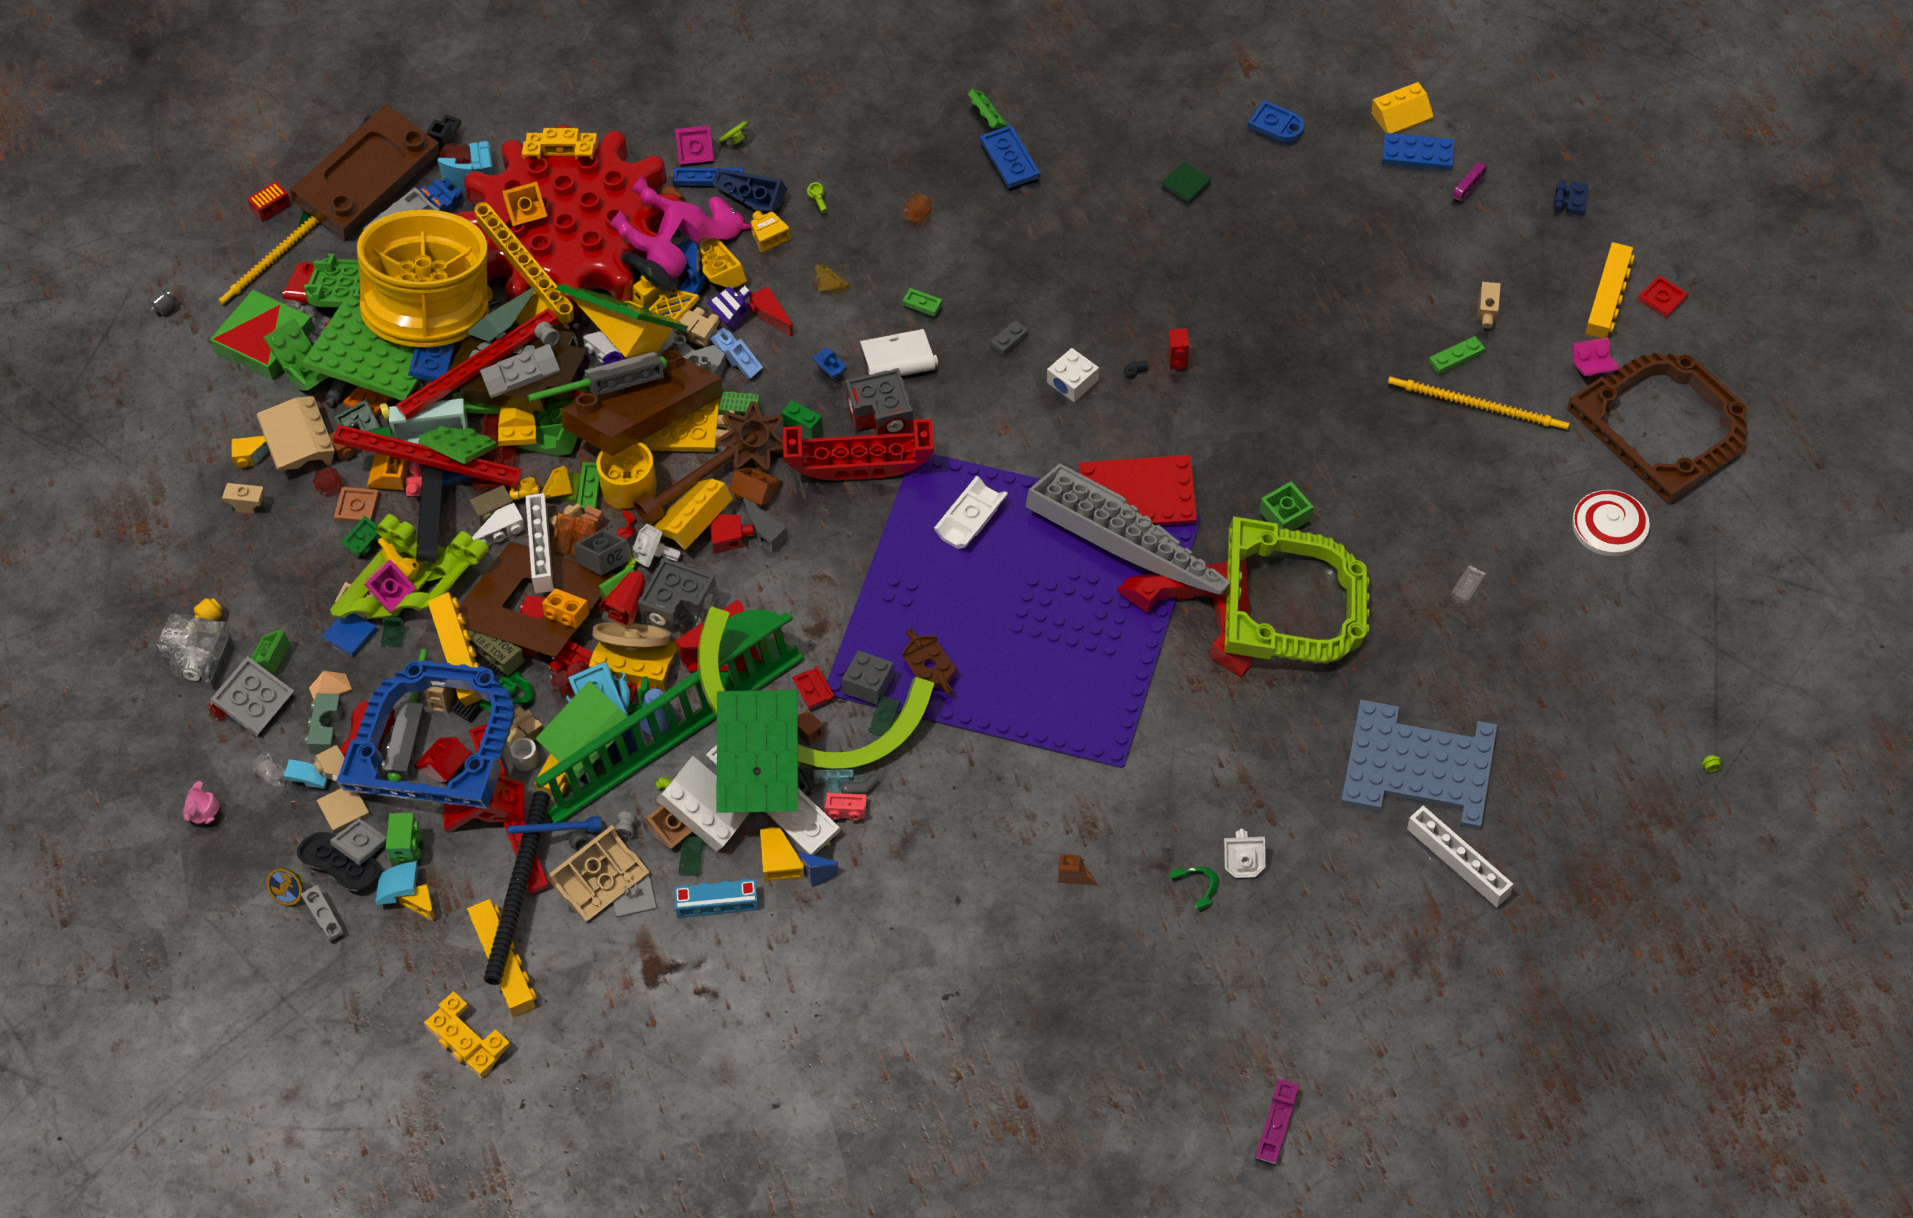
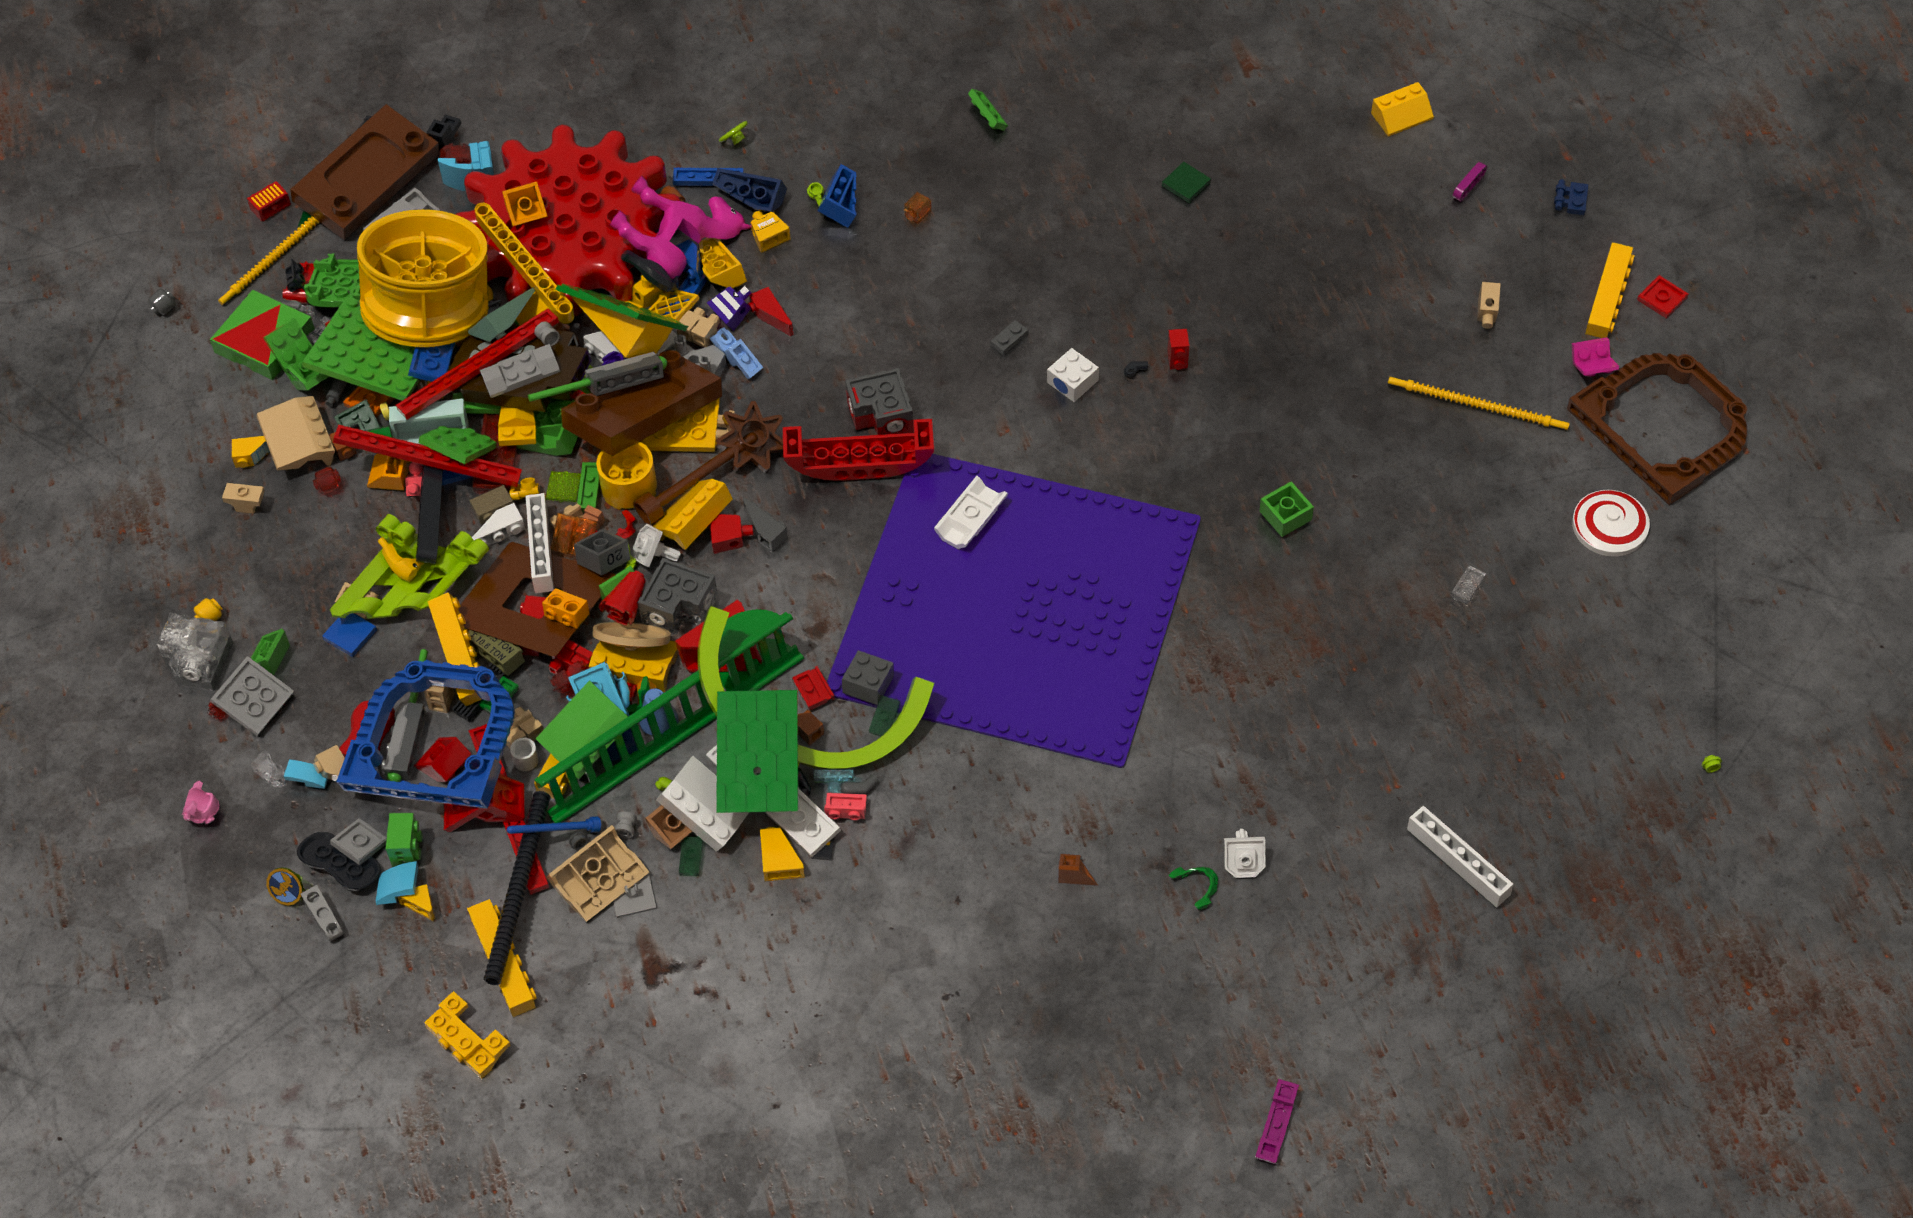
sand green arch [305,693,343,754] -> none
light nougat slope [309,671,352,701] -> none
tan tile [317,788,370,834] -> none
nougat tile [334,487,379,523] -> none
green bracket [340,516,381,558] -> none
dark pink slope [364,560,416,613] -> none
clear green bracket [381,616,405,648] -> none
blue hips [419,178,463,213] -> none
green helmet [486,672,533,705] -> none
yellow bracket [522,128,598,159] -> none
yellow slope [541,465,572,499] -> none
dark azure brick [674,879,758,918] -> none
dark pink bracket [675,125,714,165] -> none
bright green brick [719,392,760,417] -> none
dark orange slope [729,467,782,506] -> none
green brick [781,400,823,439] -> none
blue slope [798,852,839,887] -> none
blue hips [812,347,847,381] -> none
clear yellow slope [815,264,851,292] -> none
white door [860,329,938,376] -> none
bright green plate [902,288,942,317] -> none
reddish brown plate [902,628,957,696] -> none
blue plate [980,125,1040,188] -> none
light grey wedge [1026,463,1231,595] -> none
red plate [1078,455,1197,526] -> none
red wedge [1117,558,1252,678] -> none
lime arch [1224,516,1369,664] -> none
blue tile [1247,100,1304,142] -> none
sand blue piece [1341,700,1497,830] -> none
blue plate [1382,133,1455,170] -> none
bright green plate [1429,336,1485,374] -> none
none -> black hinge [285,259,306,292]
none -> blue wedge [817,164,856,228]

